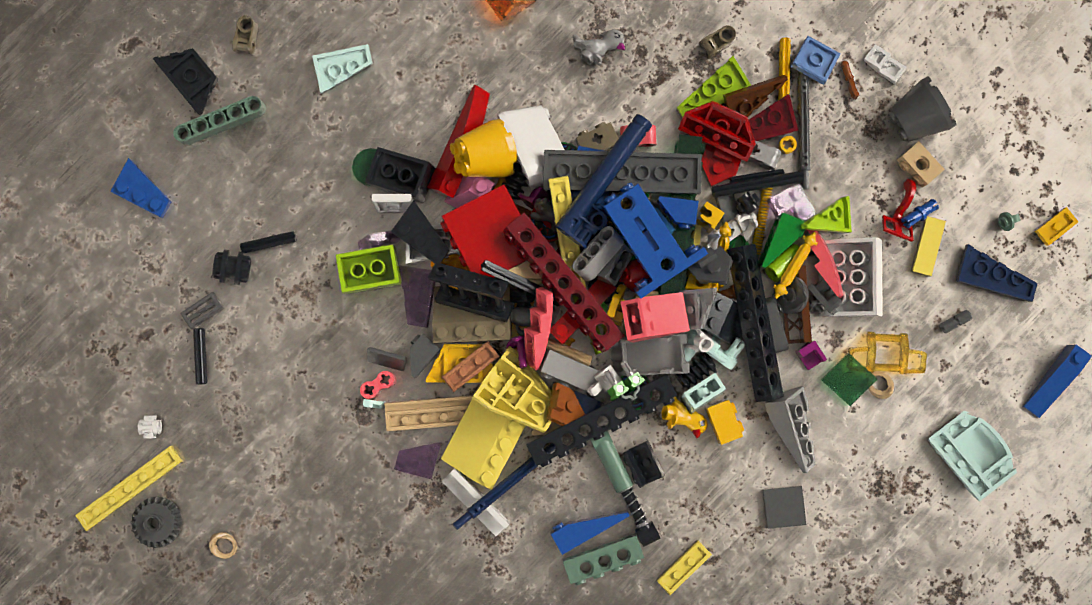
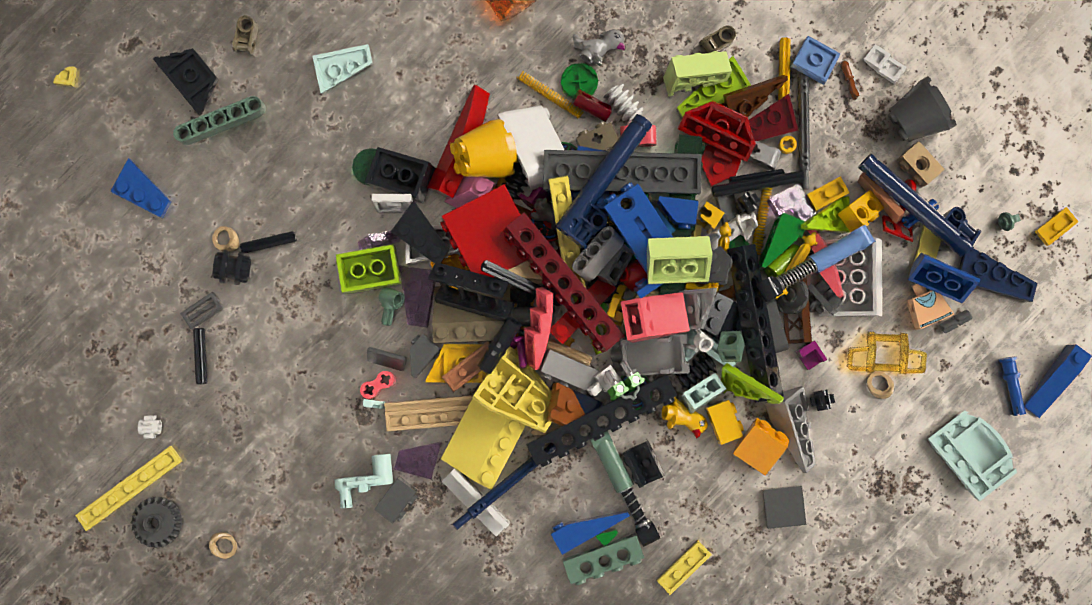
clear green tile [821,352,878,406] -> none
none -> light yellow tile [53,67,77,87]
none -> tan piece [212,226,239,252]
none -> light aqua piece [334,454,393,508]
none -> dark grey brick [374,477,418,524]
none -> sand green axle [379,287,405,326]
none -> black axle [478,317,522,374]
none -> yellow piece [516,71,584,119]
none -> green tile [561,63,598,100]
none -> dark red brick [571,89,612,122]
none -> green slope [595,528,618,546]
none -> white piece [603,84,644,125]
none -> yellowish green slope [647,236,713,284]
none -> yellowish green wedge [663,51,732,97]
none -> sand green brick [717,331,745,362]
none -> lime wing [721,363,784,404]
none -> light orange brick [733,418,789,476]
none -> piece [756,225,876,302]
none -> yellow plate [806,176,850,212]
none -> black gear [810,389,835,411]
none -> yellow brick [837,190,884,232]
none -> dark blue piece [858,153,981,257]
none -> nougat tile [858,172,904,223]
none -> light nougat torso [907,284,954,330]
none -> blue slope [908,252,981,303]
none -> blue pin [999,356,1026,416]

